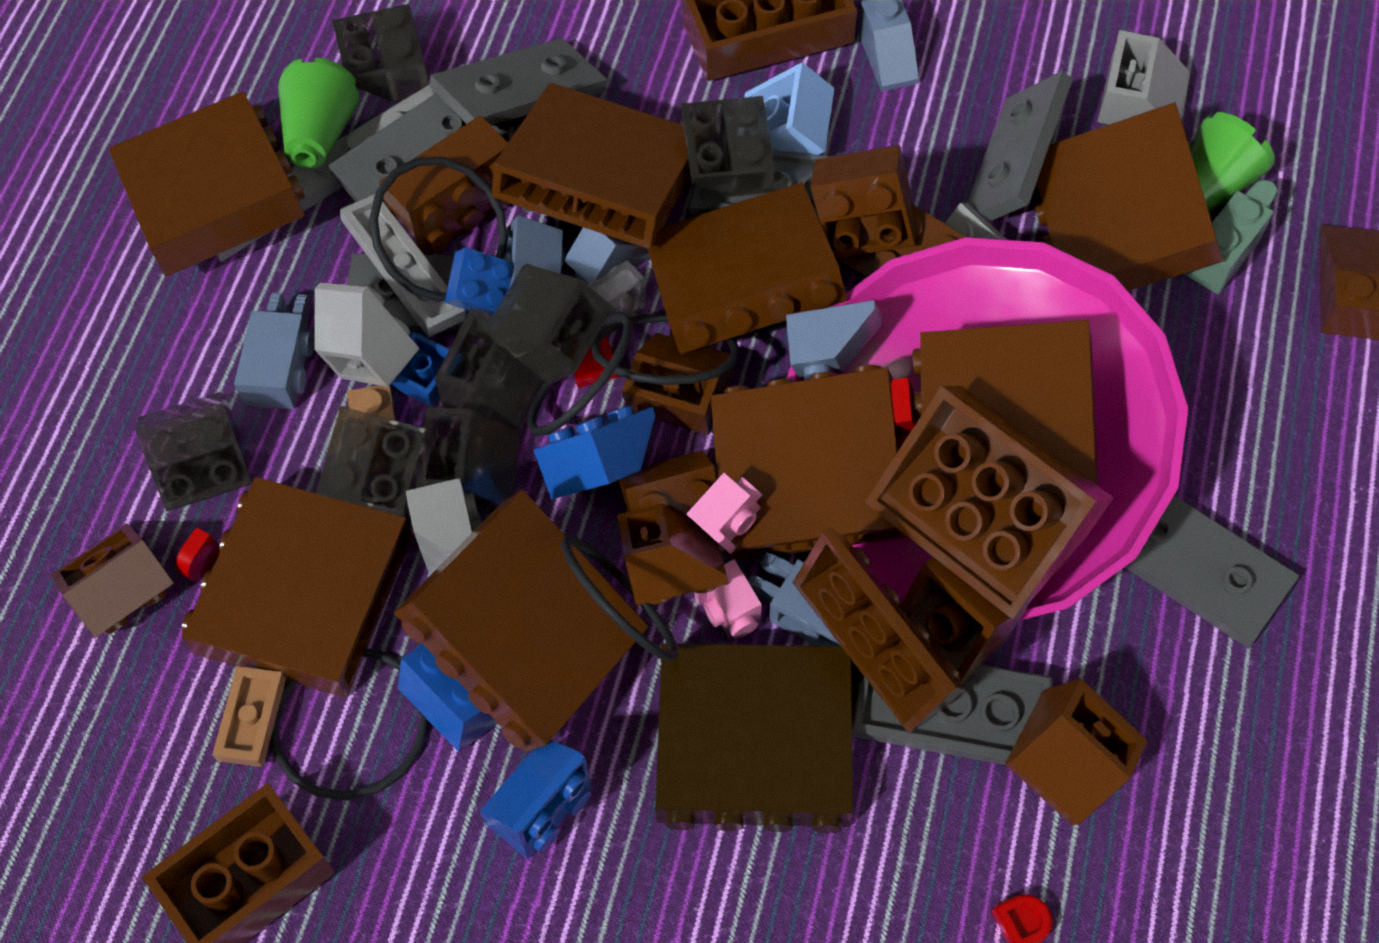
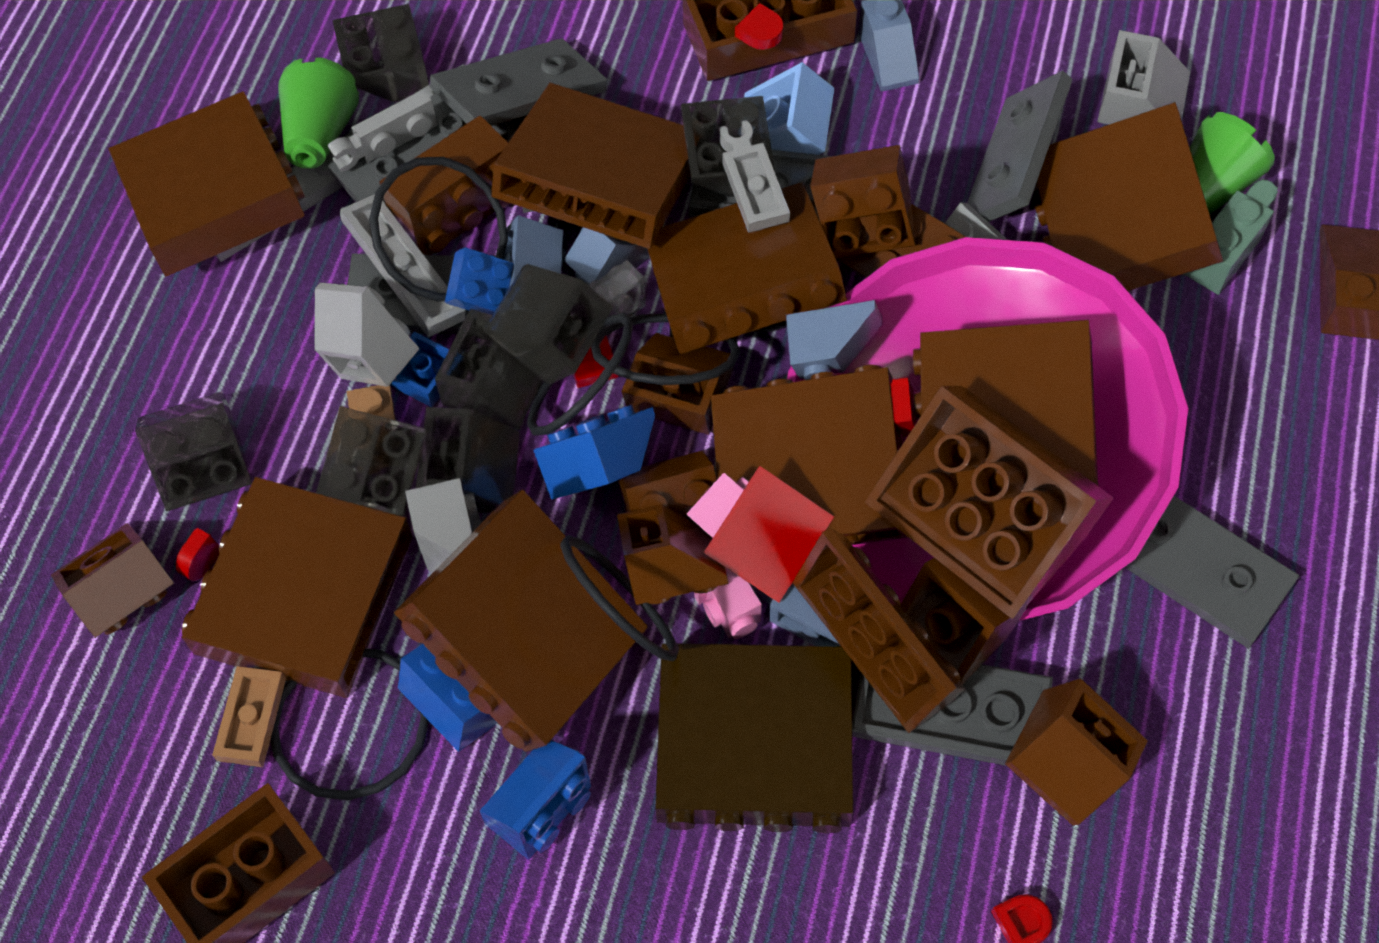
sand blue hinge [234,292,314,410] -> none
none -> light grey plate [328,89,438,172]
none -> red sticker [703,466,834,603]
none -> light grey plate [720,120,790,233]
none -> red tile [735,3,783,50]

